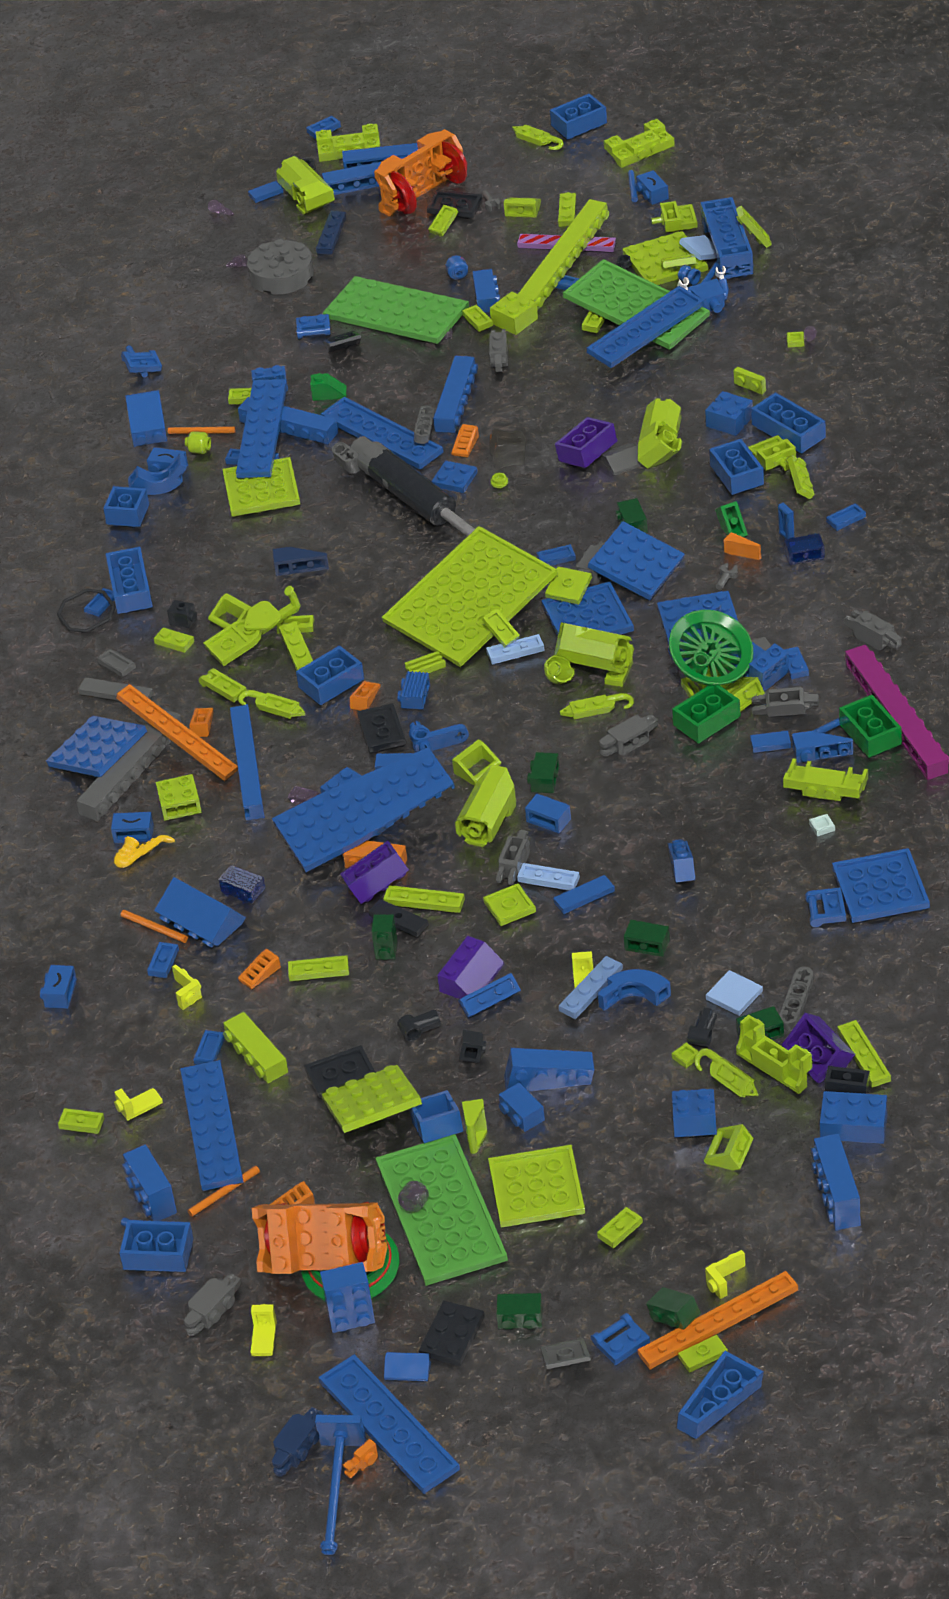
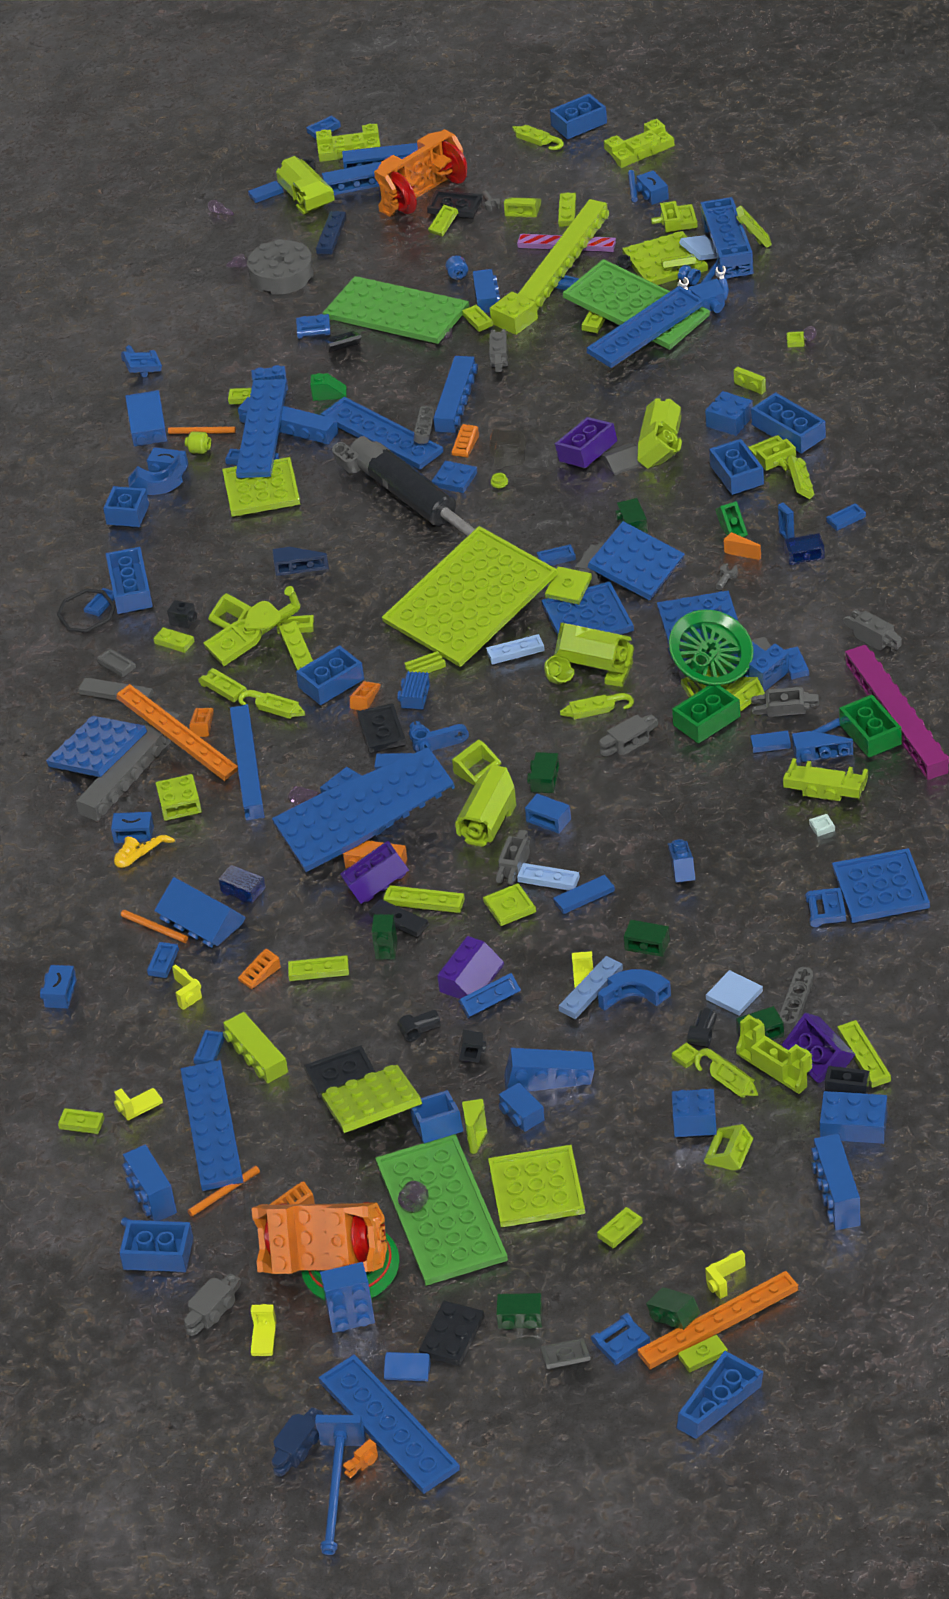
lime plate [482,608,520,648] -> none

